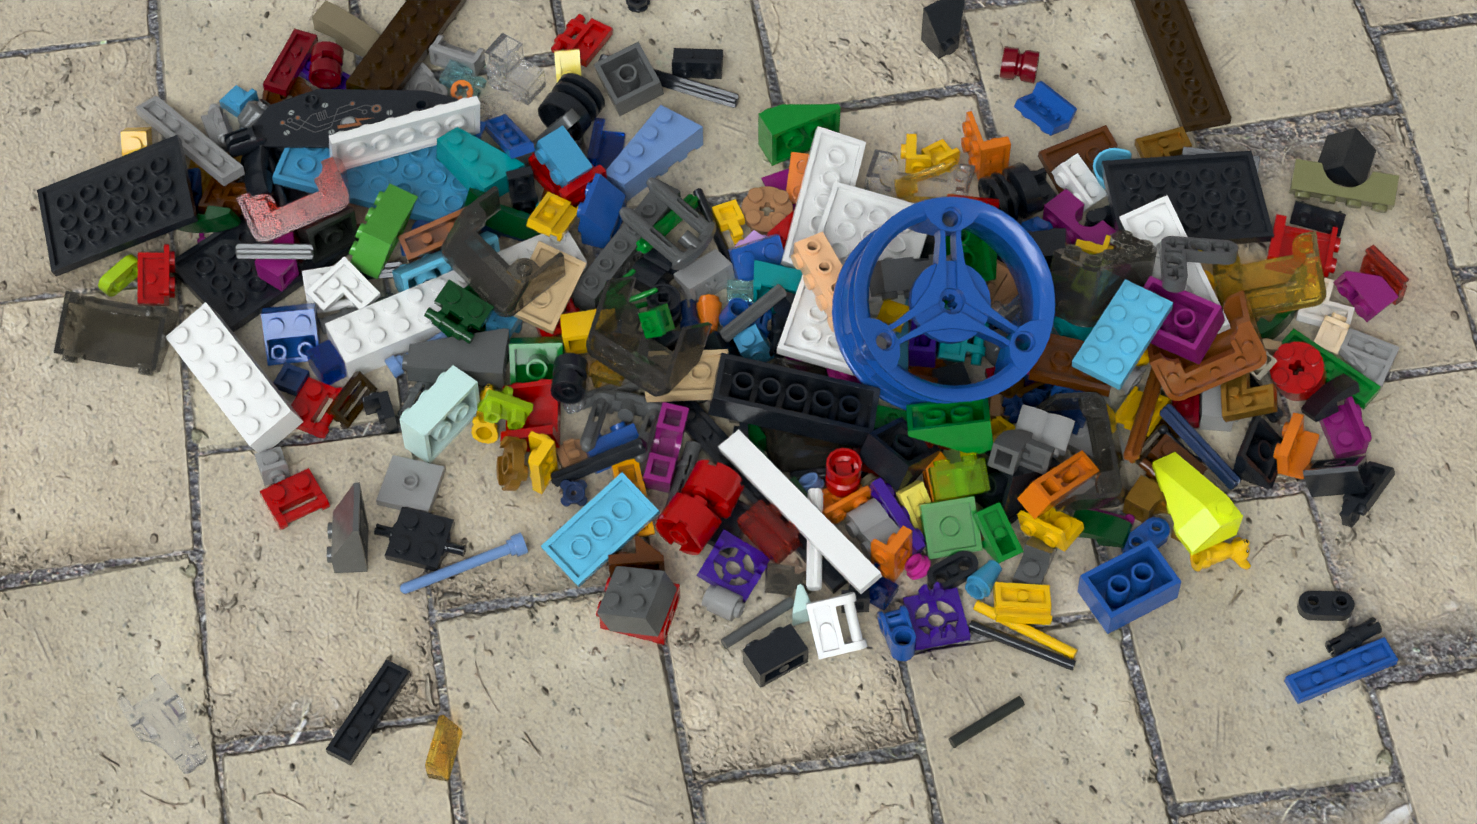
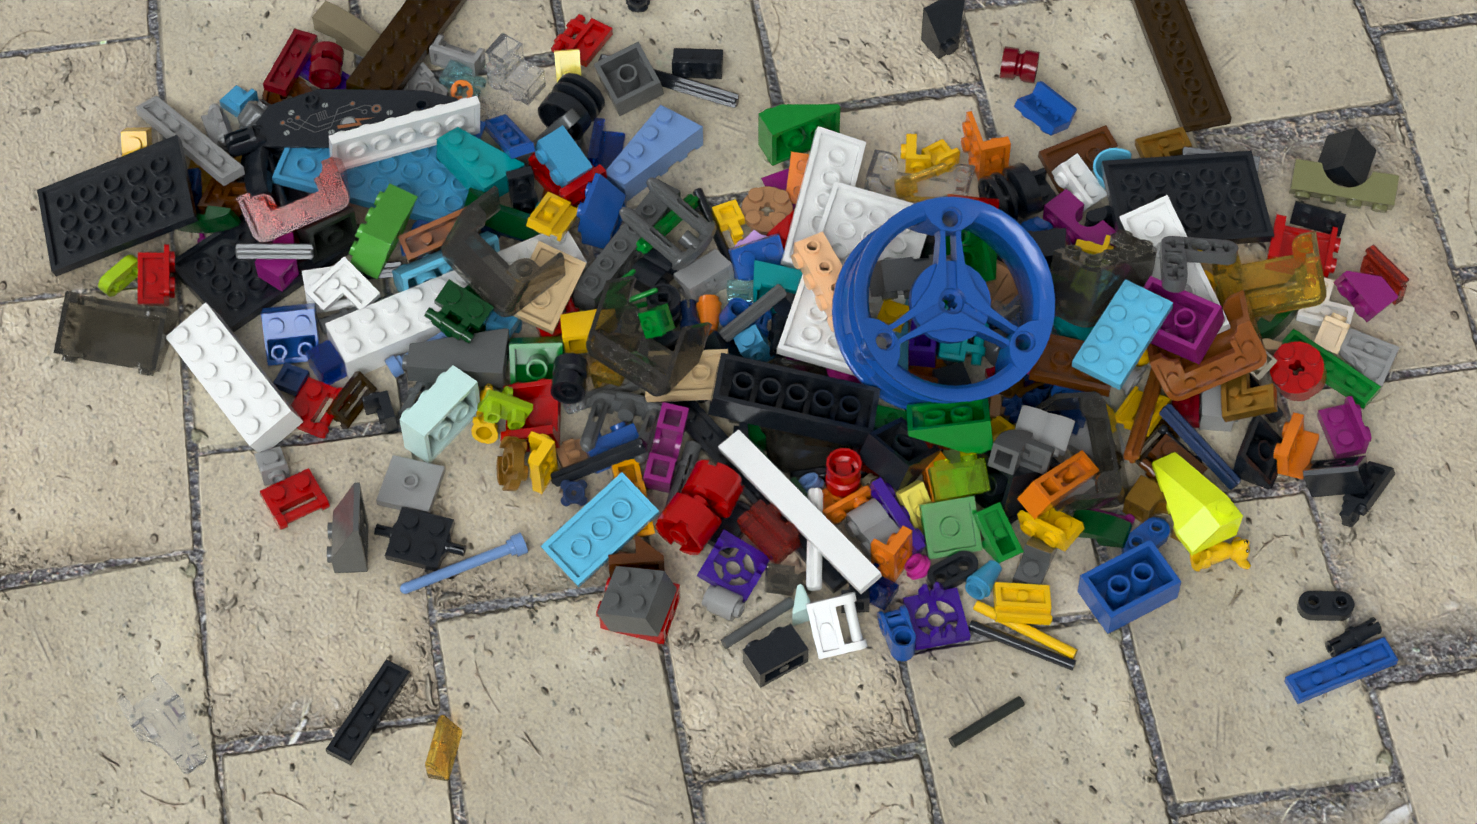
black slope [1301,373,1360,422] -> none

